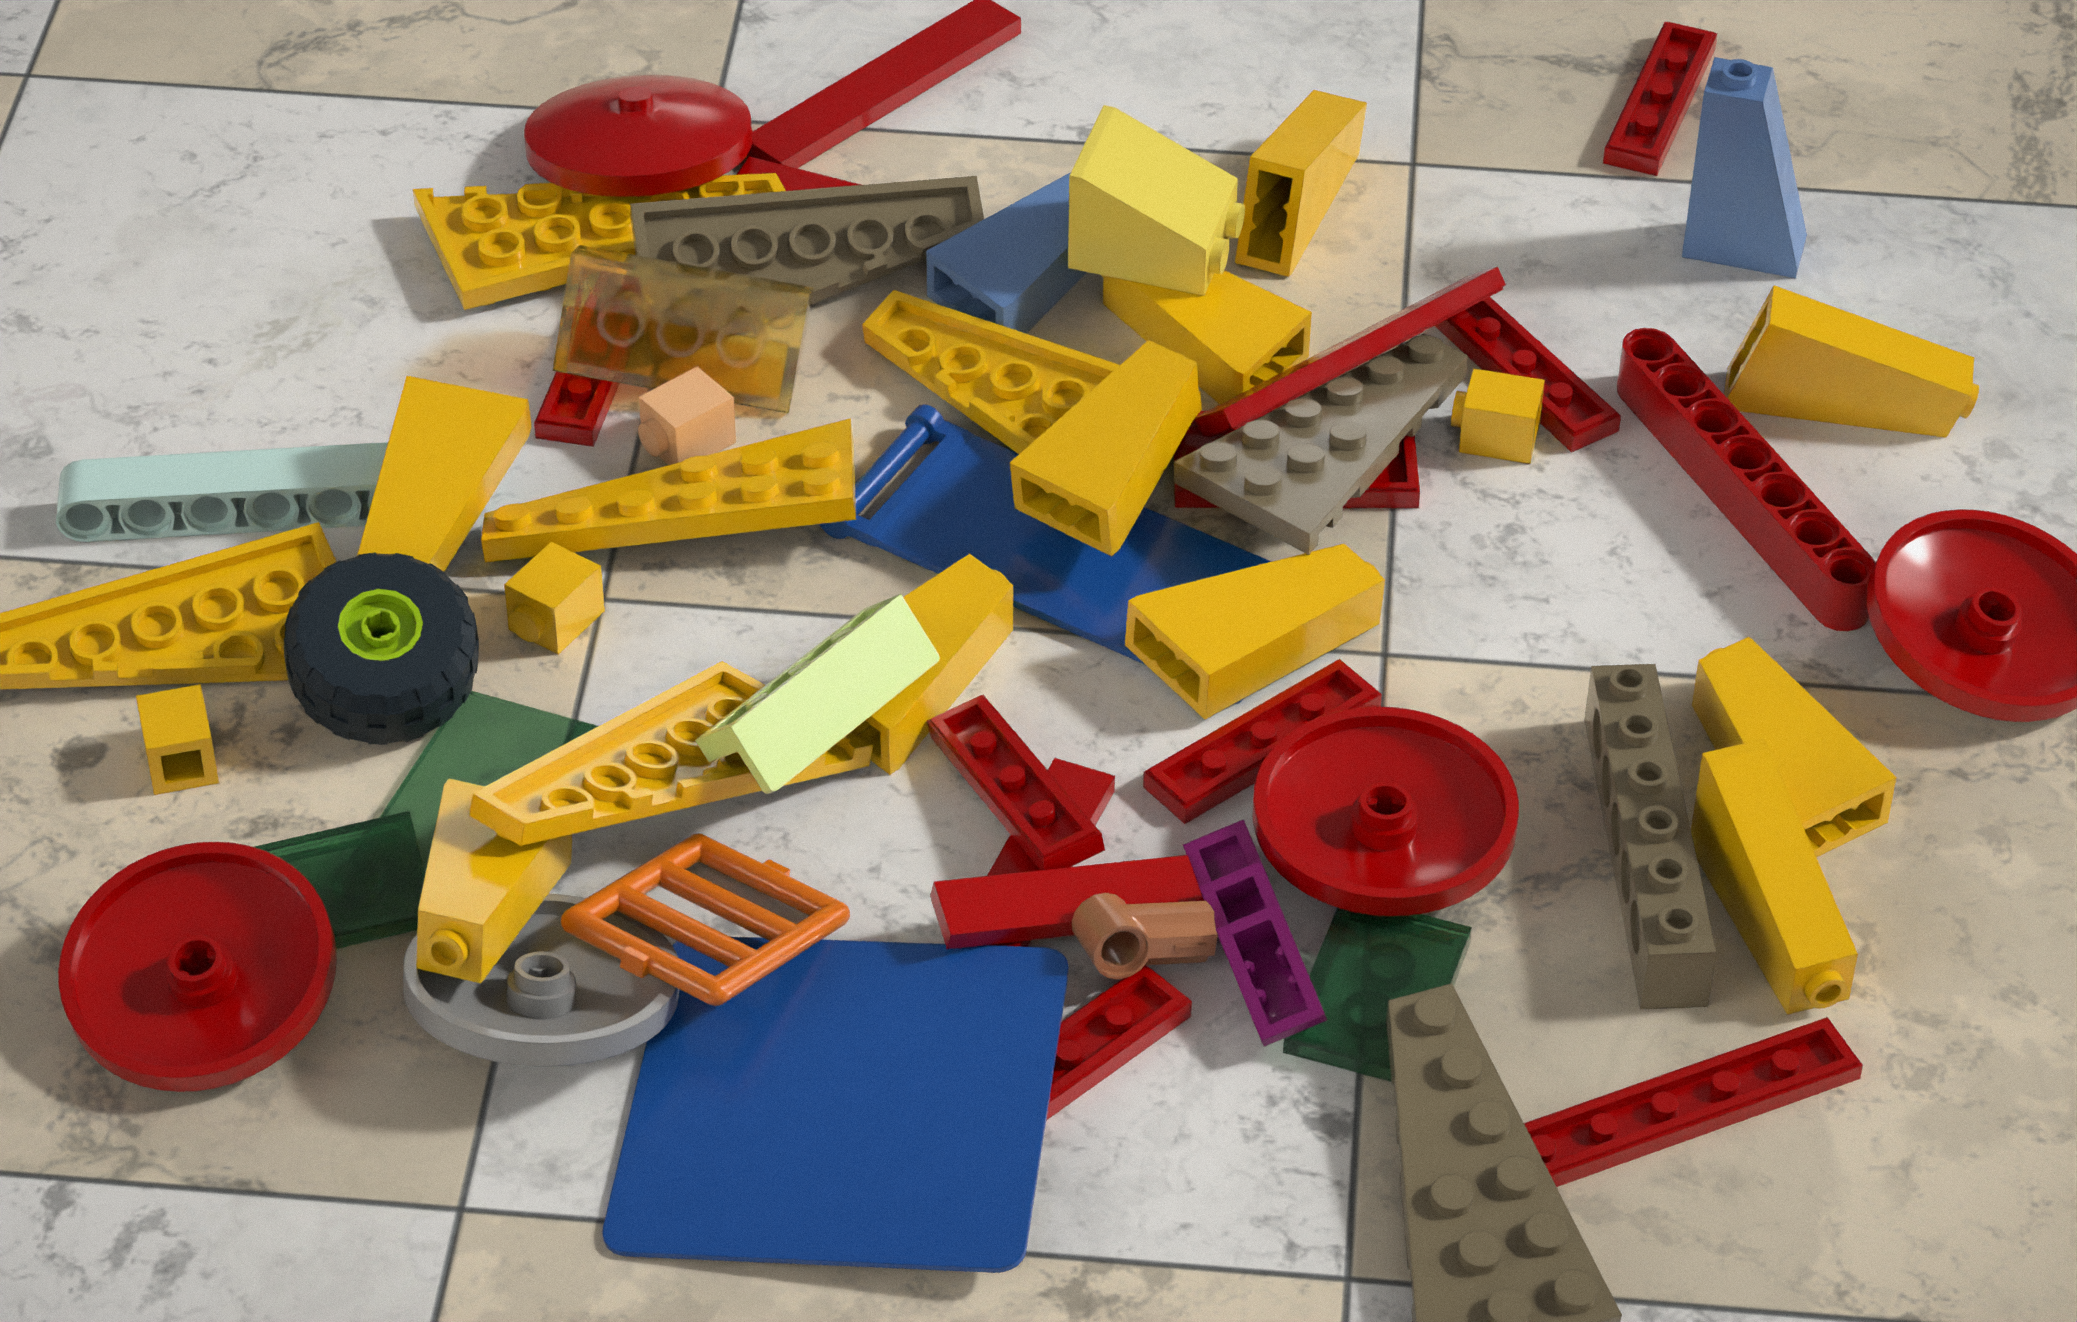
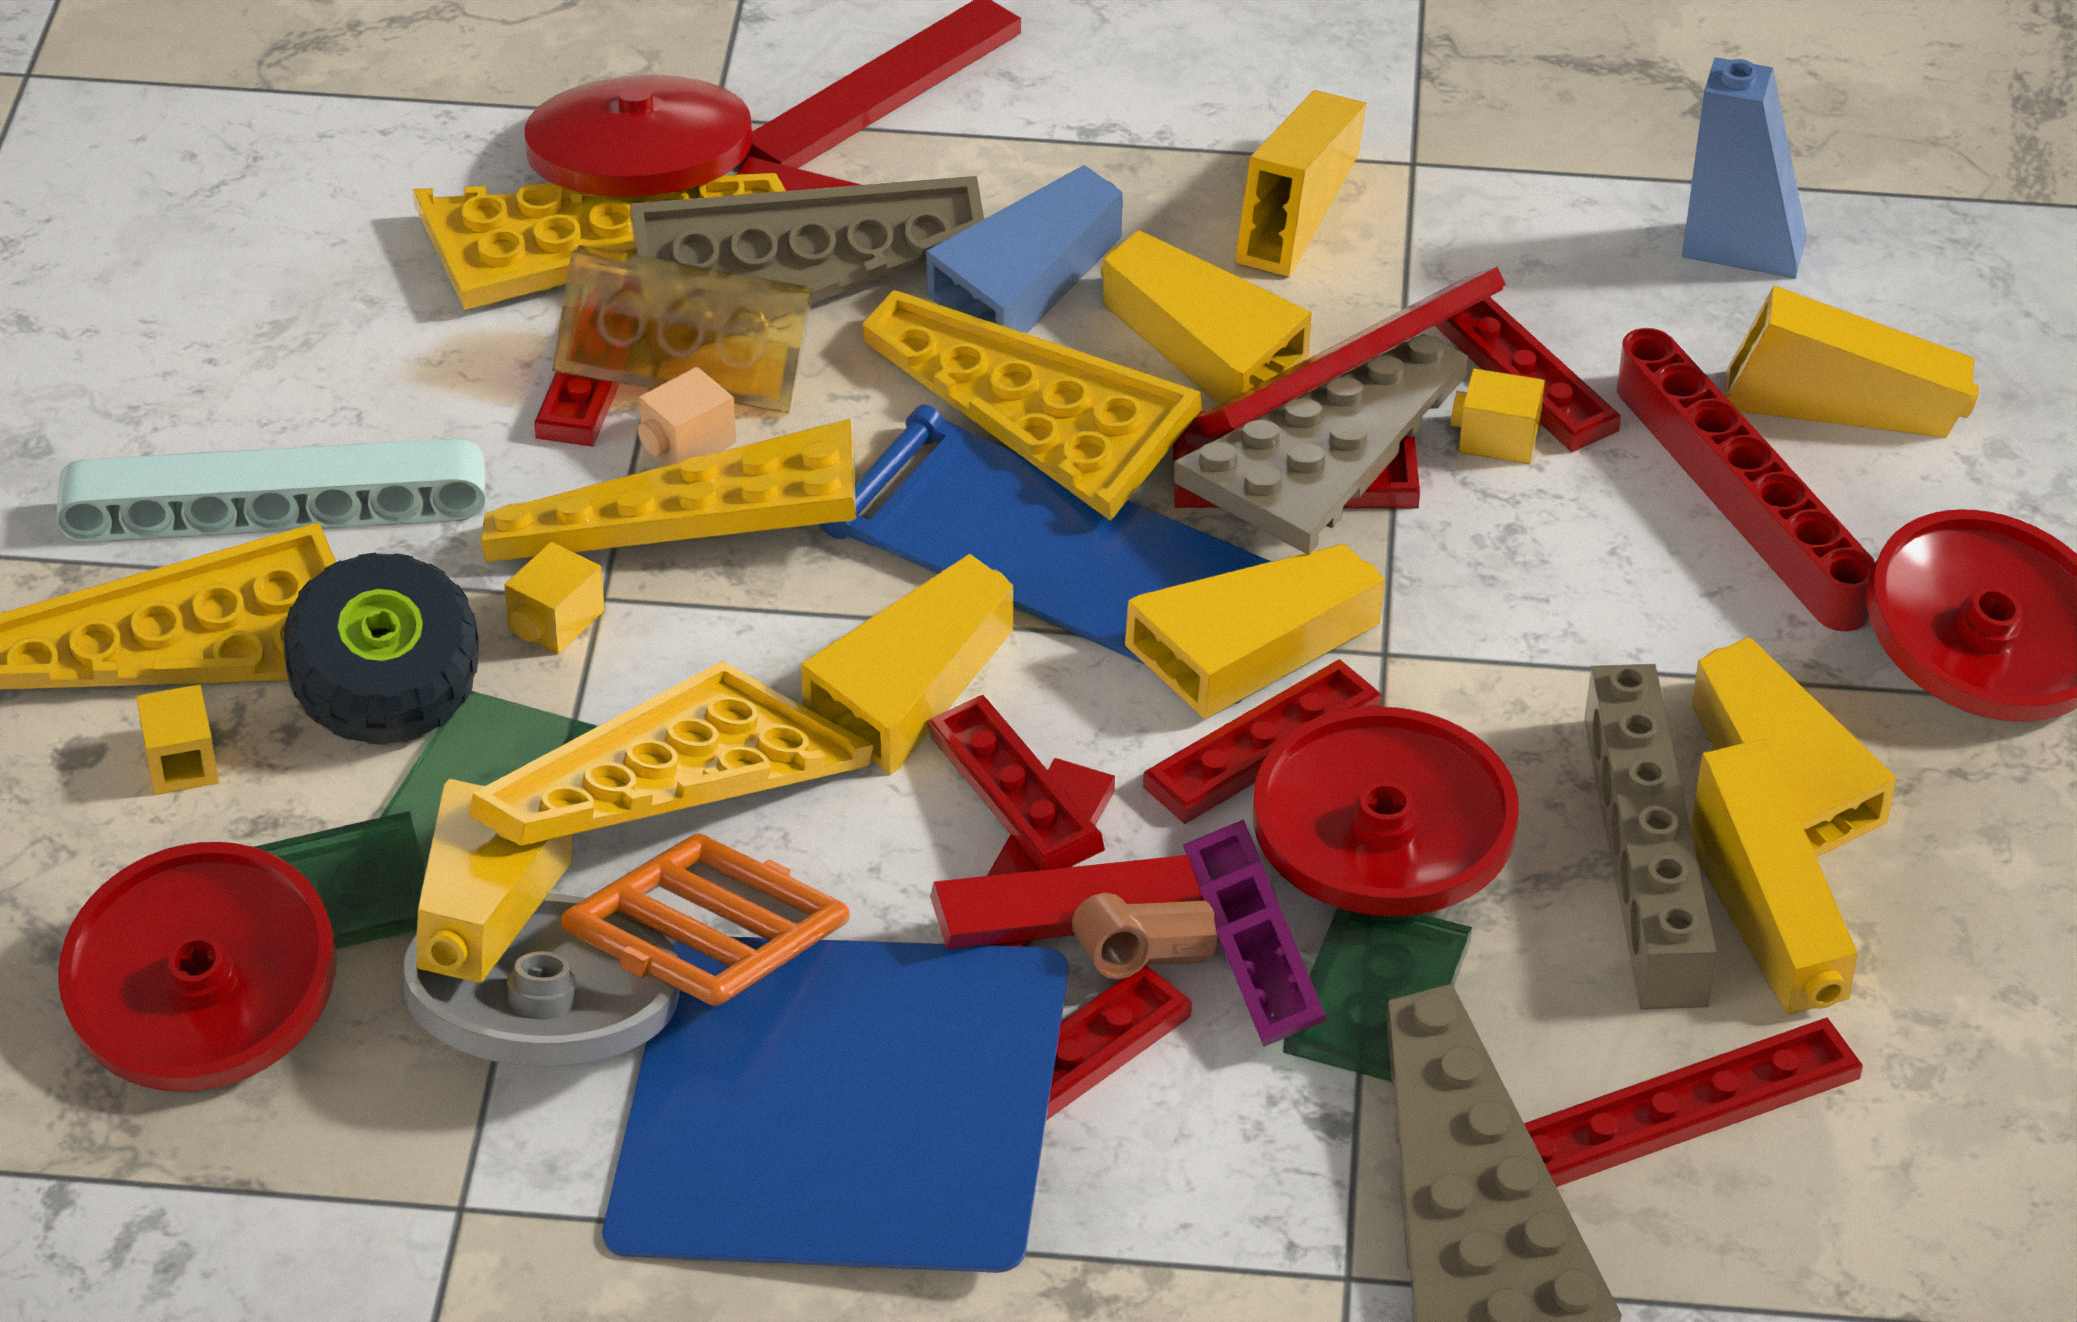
yellow slope [357,376,532,571] -> none
yellowish green panel [695,594,940,794] -> none
yellow slope [1010,340,1200,557] -> none
light yellow slope [1068,105,1245,296] -> none
red tile [1603,21,1718,176] -> none

